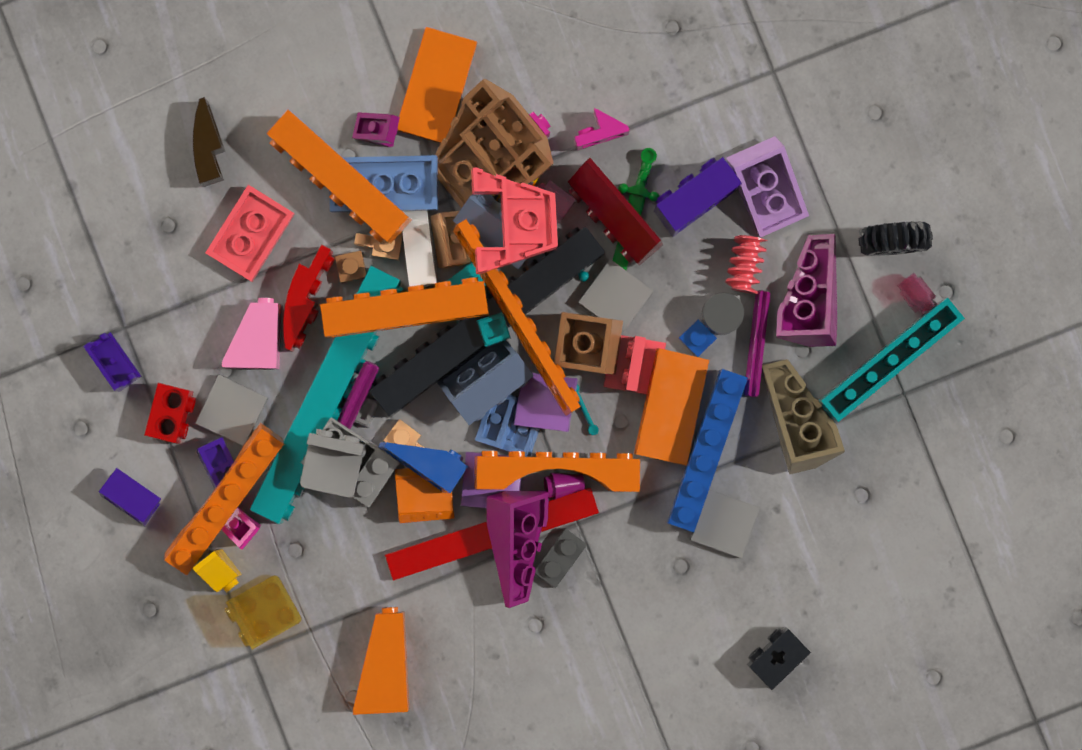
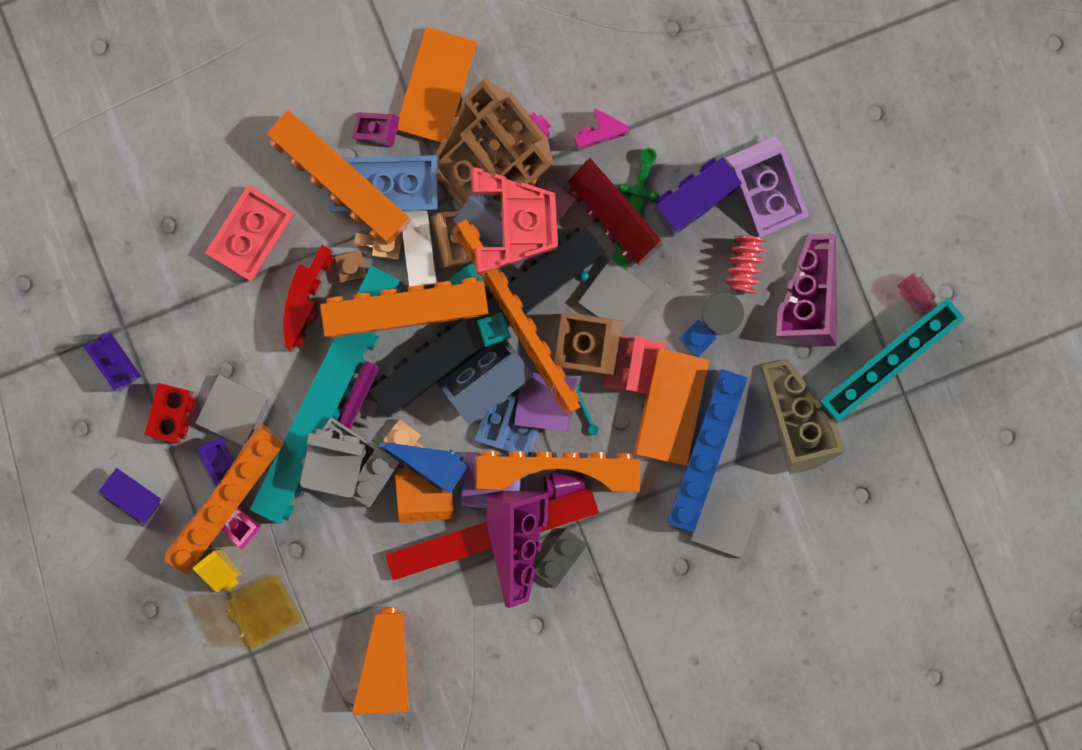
dark brown slope [193,97,226,187] -> none
bright pink slope [222,298,281,369] -> none
magenta axle [744,290,770,397] -> none
black brick [747,627,811,690] -> none
black gear [858,221,933,256] -> none

